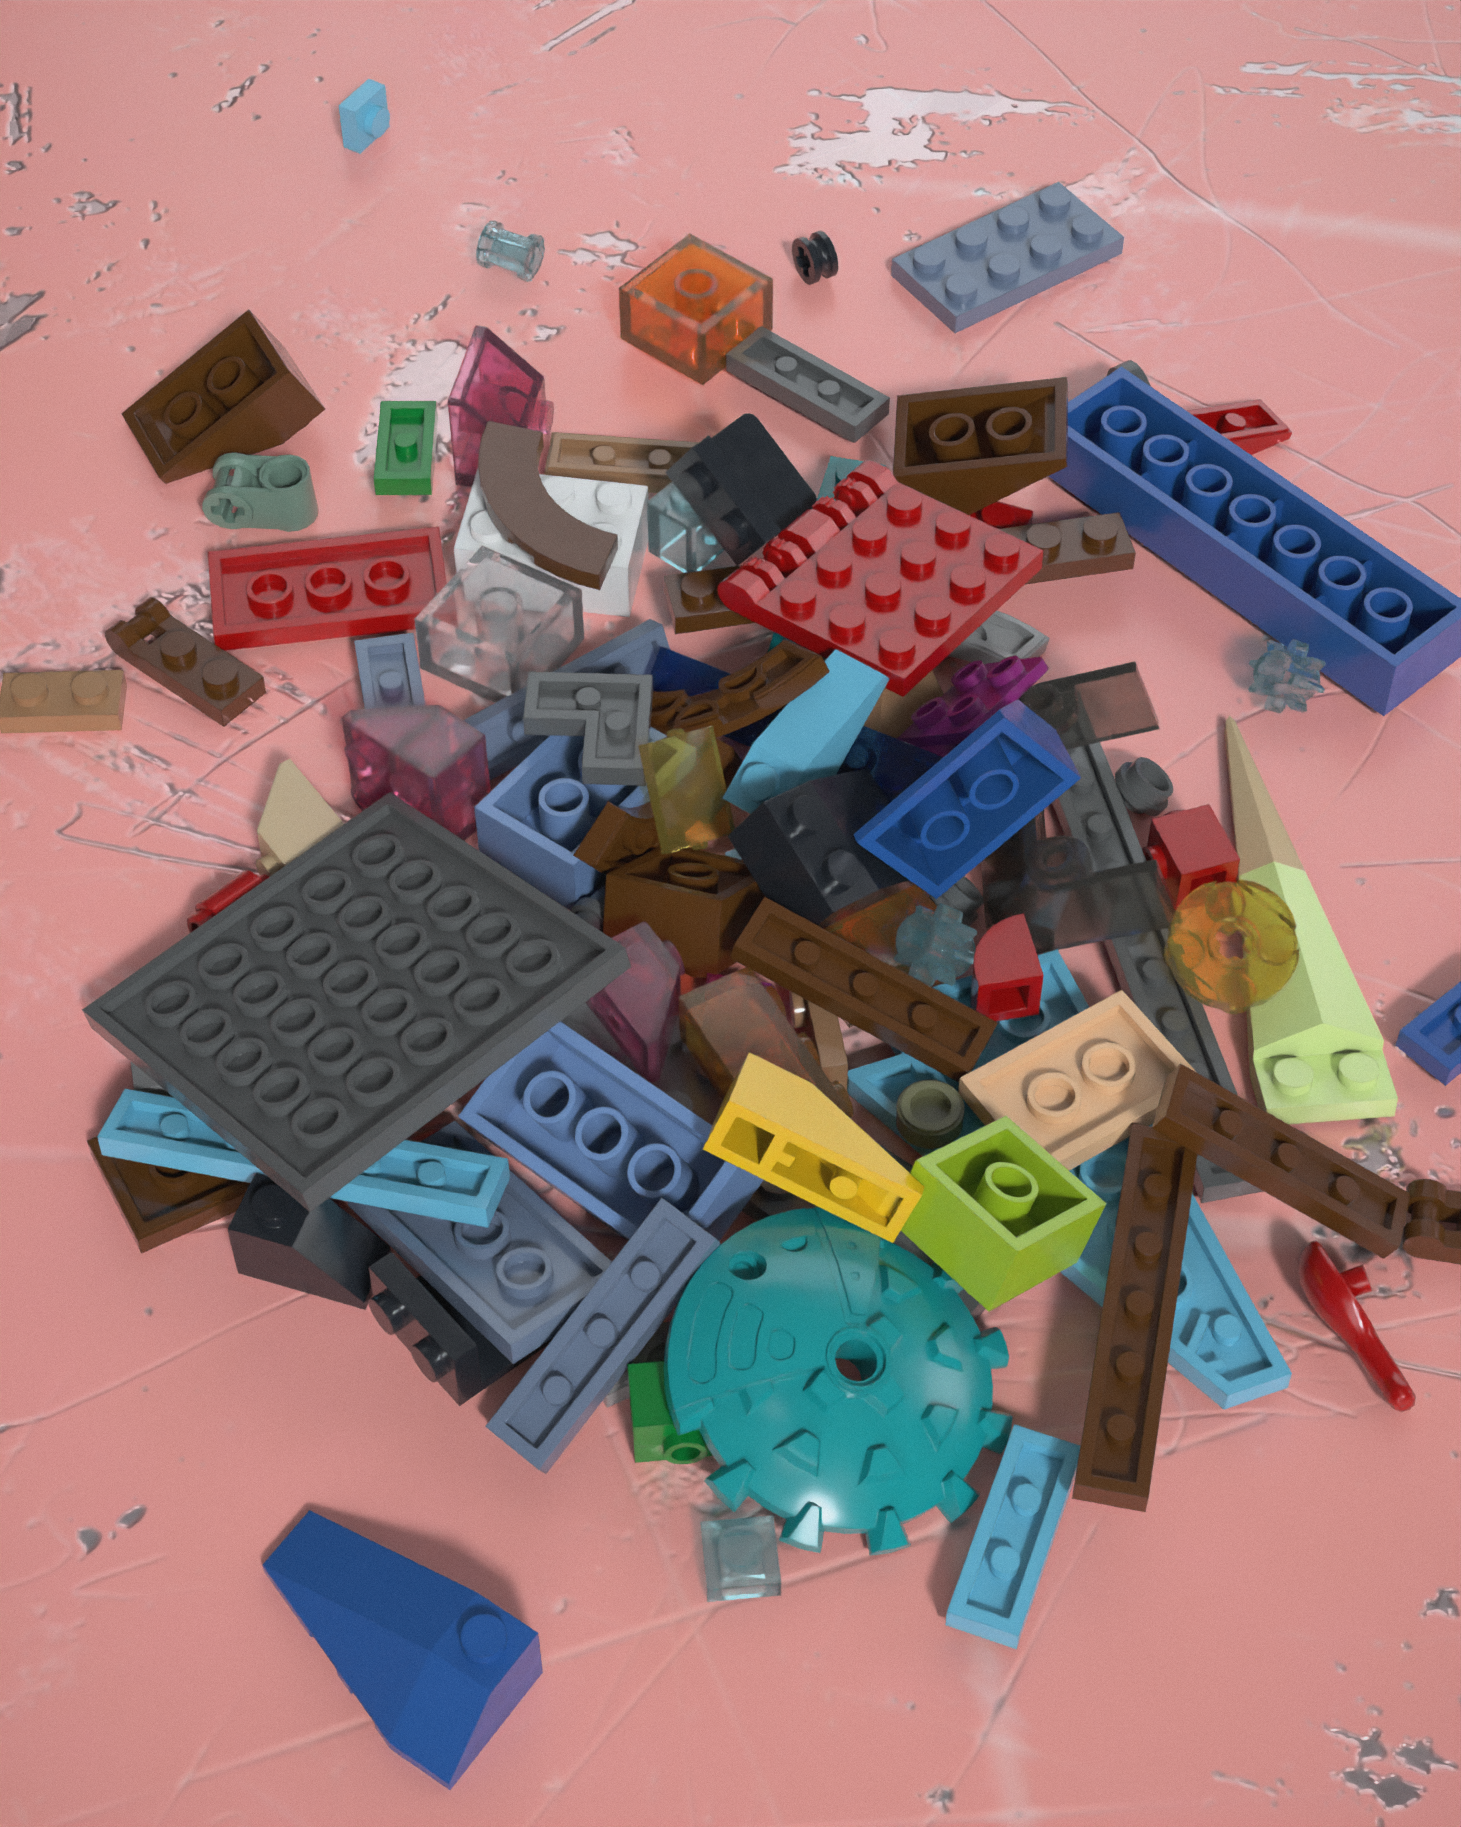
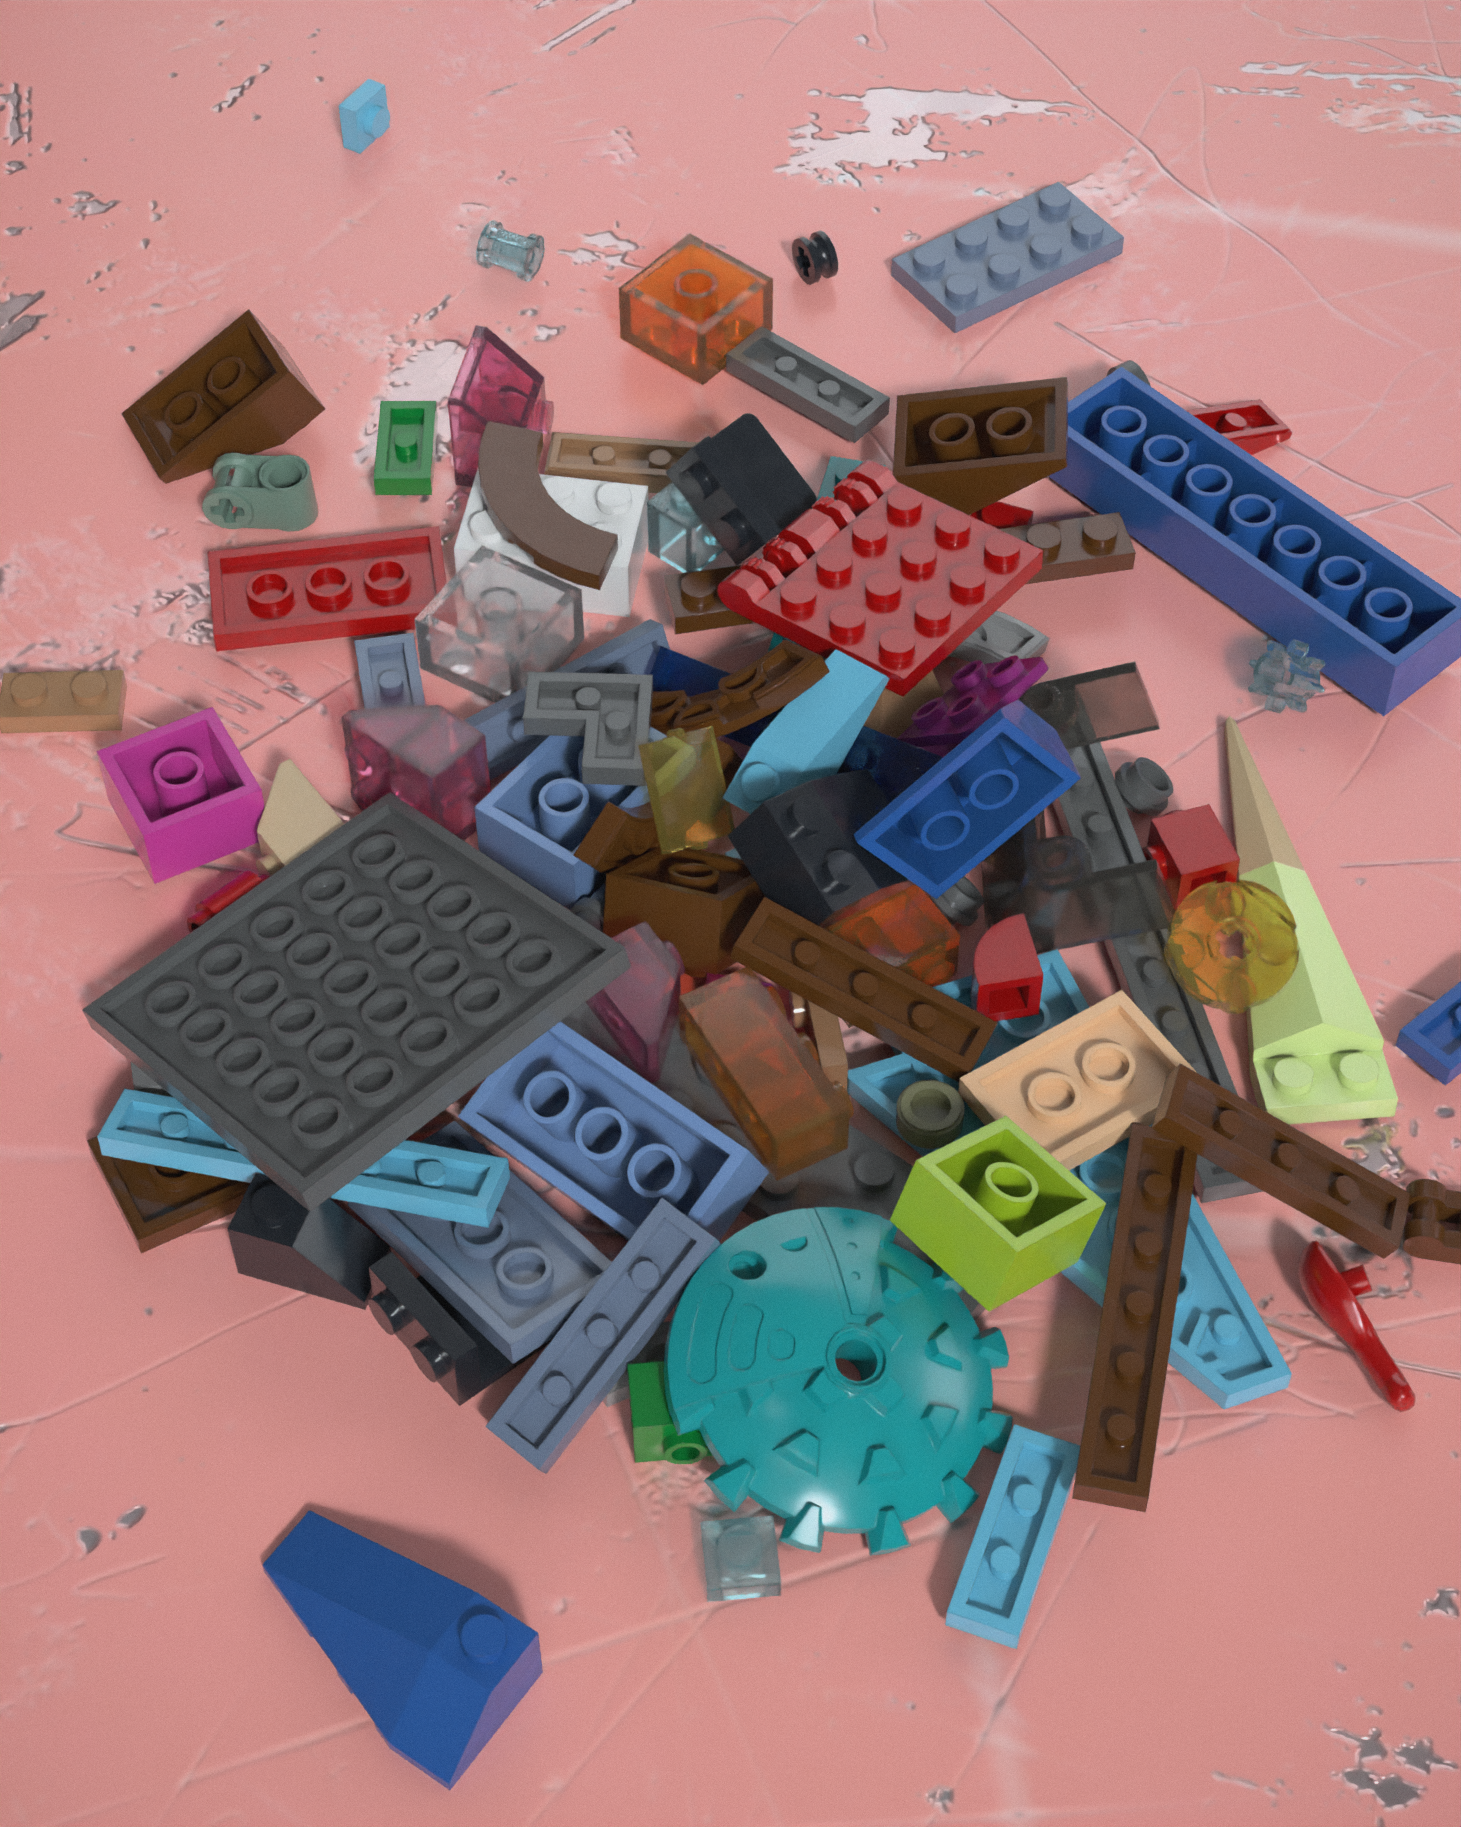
reddish brown plate [105,597,266,727] -> none
yellow slope [703,1052,924,1243] -> none
clear light blue gear [894,903,977,986] -> none
none -> dark pink brick [96,707,265,884]

